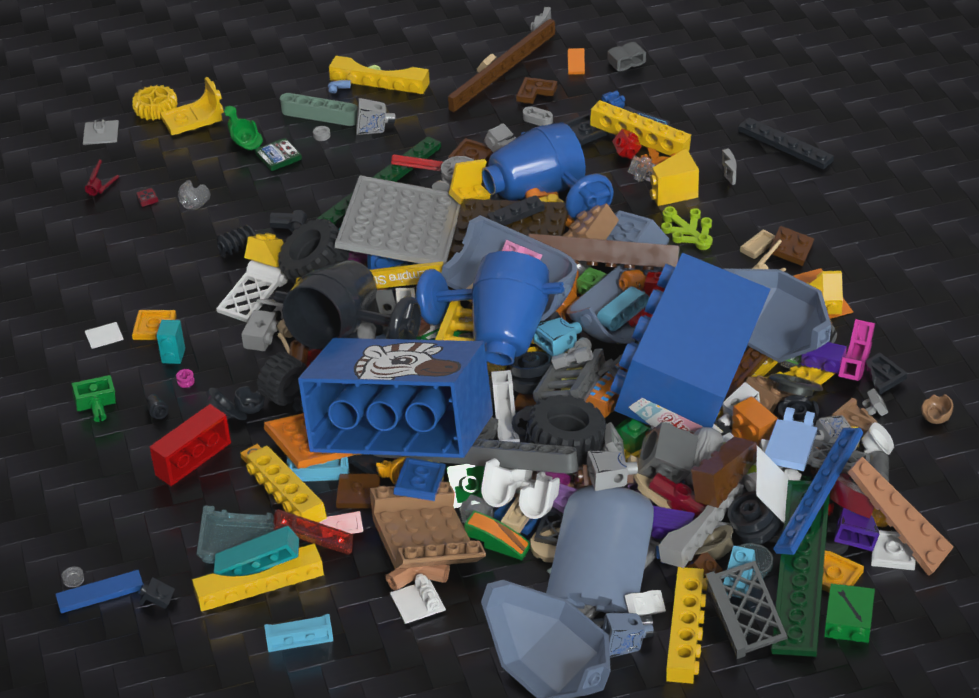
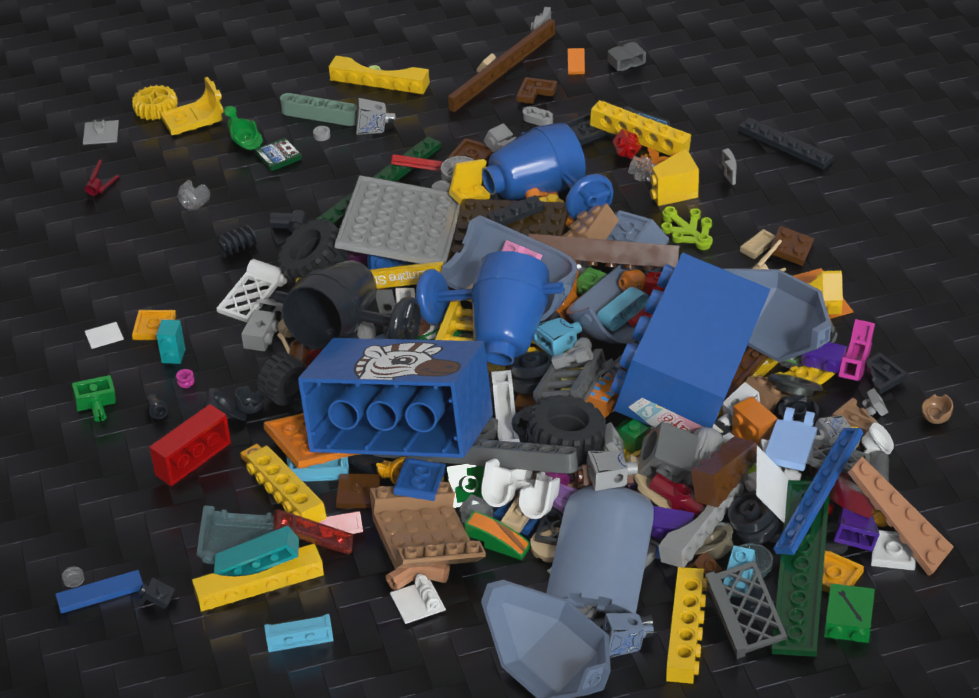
dark red tile [136,188,158,207] -> none
yellow slope [244,233,284,267] -> none
medium blue arm [328,80,351,93] -> none
blue piece [602,90,625,108] -> none
white slope [625,590,666,616] -> none

